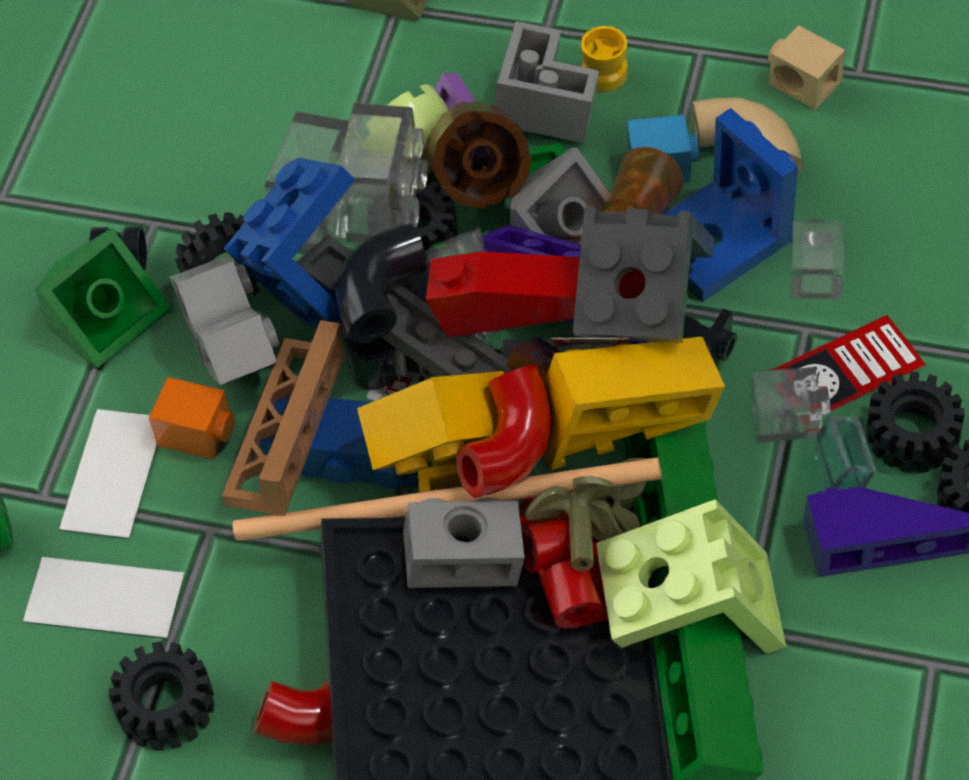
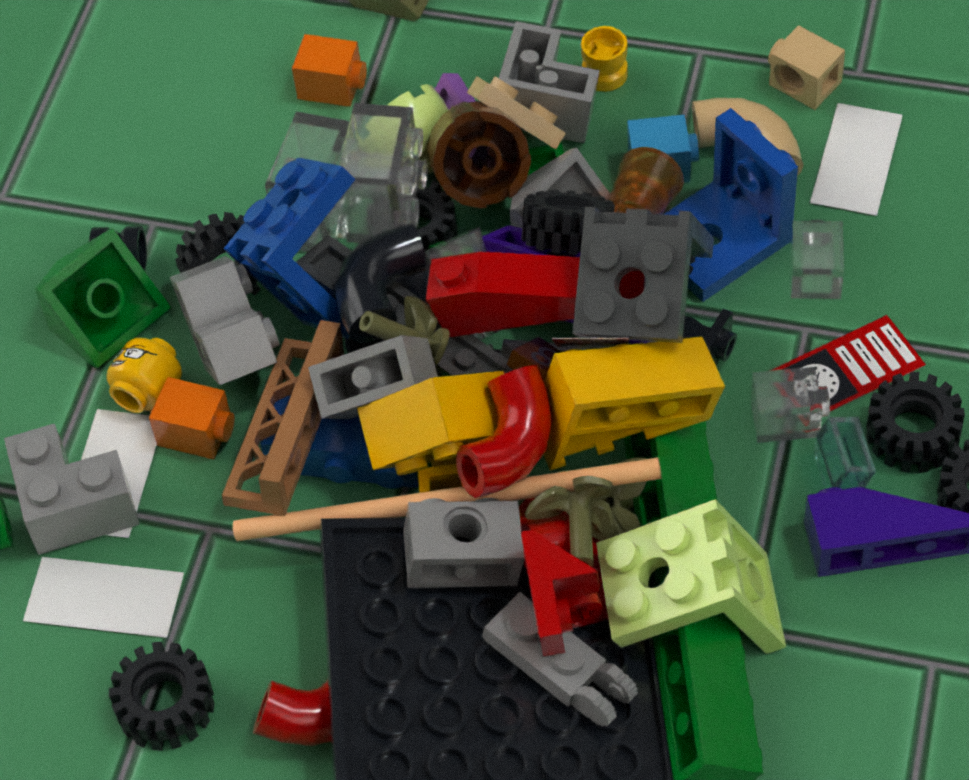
none -> light grey brick [4,423,140,555]
none -> yellow head [106,338,182,413]
none -> orange brick [292,34,367,107]
none -> light grey brick [308,335,438,419]
none -> olive plant [359,296,450,365]
none -> tan plate [467,76,566,149]
none -> light grey hinge [482,592,638,727]
none -> black tyre [521,190,615,255]
none -> red slope [521,530,600,657]
none -> white sticker [810,103,903,216]

